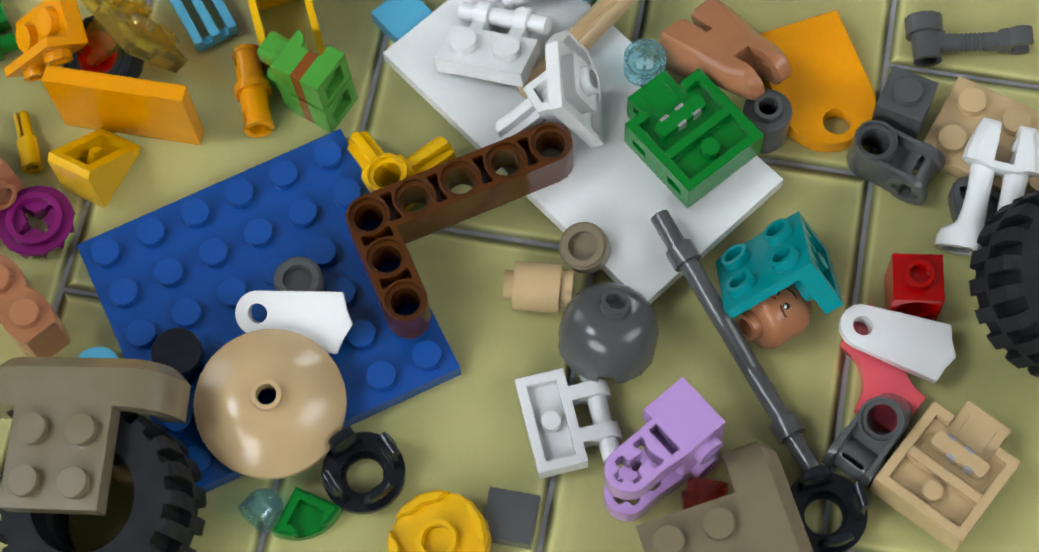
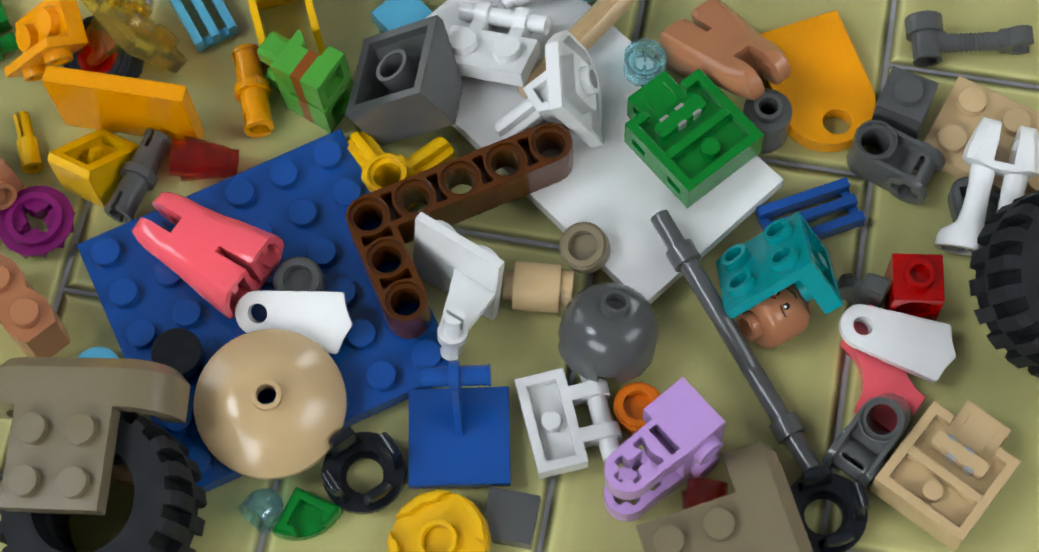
none -> dark grey pin [104,128,173,223]
none -> coral piece [132,192,284,319]
none -> clear red cone [169,134,240,182]
none -> dark grey slope [345,15,463,146]
none -> blue plate [408,361,511,489]
none -> white plate [413,212,505,361]
none -> orange tile [613,382,661,435]
none -> blue tile [755,177,866,240]
none -> dark grey tile [837,273,891,308]

